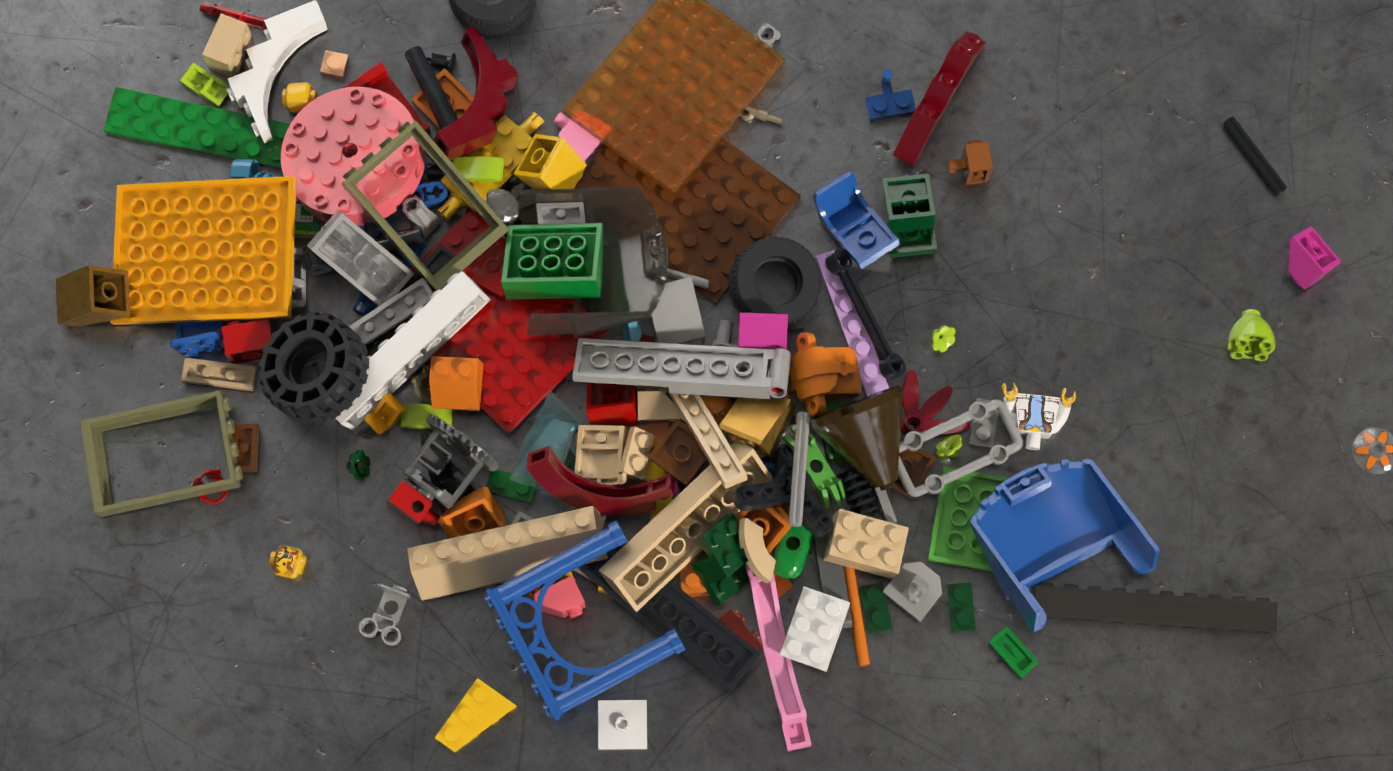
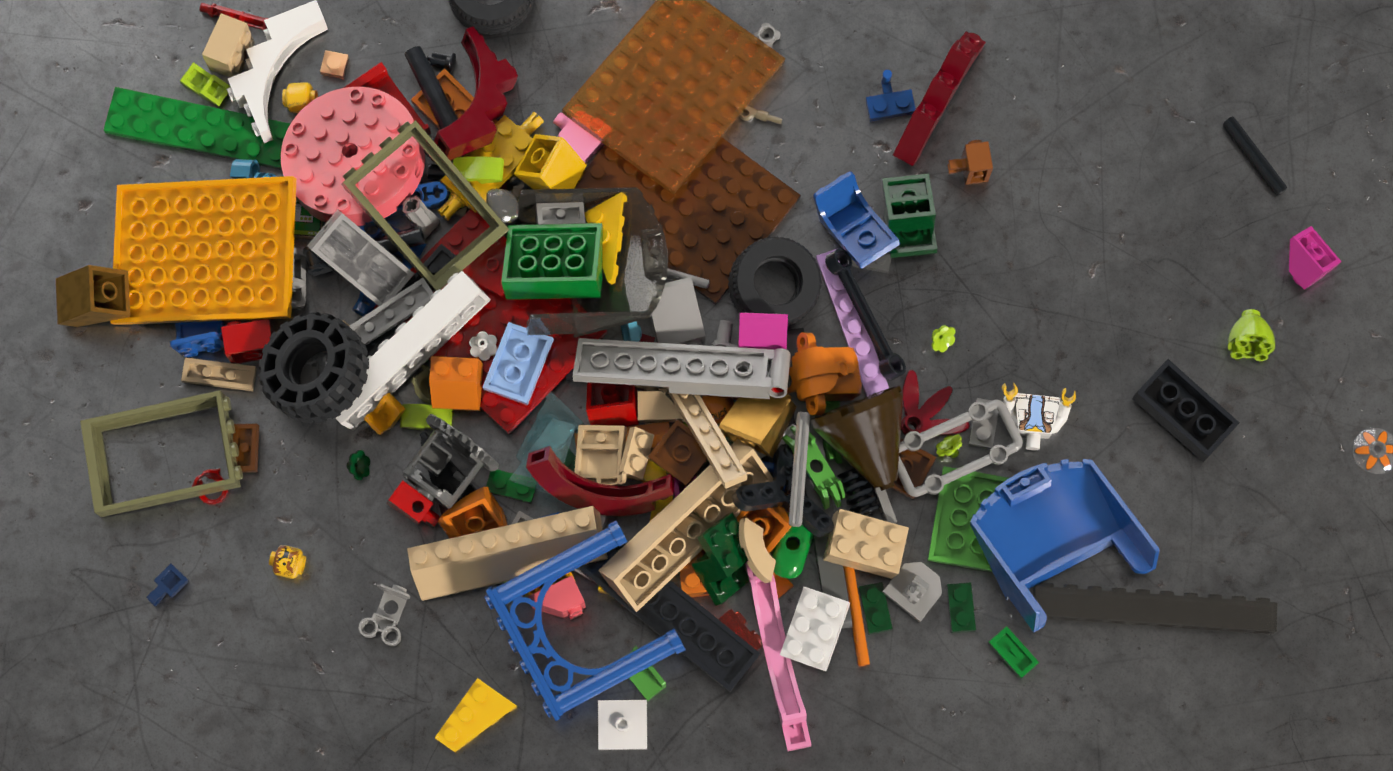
none -> dark blue plate [146,563,189,606]
none -> white plant [469,331,498,361]
none -> light blue plate [482,322,554,405]
none -> yellow wing [584,192,627,285]
none -> bright green panel [629,646,666,702]
none -> black brick [1132,359,1240,462]

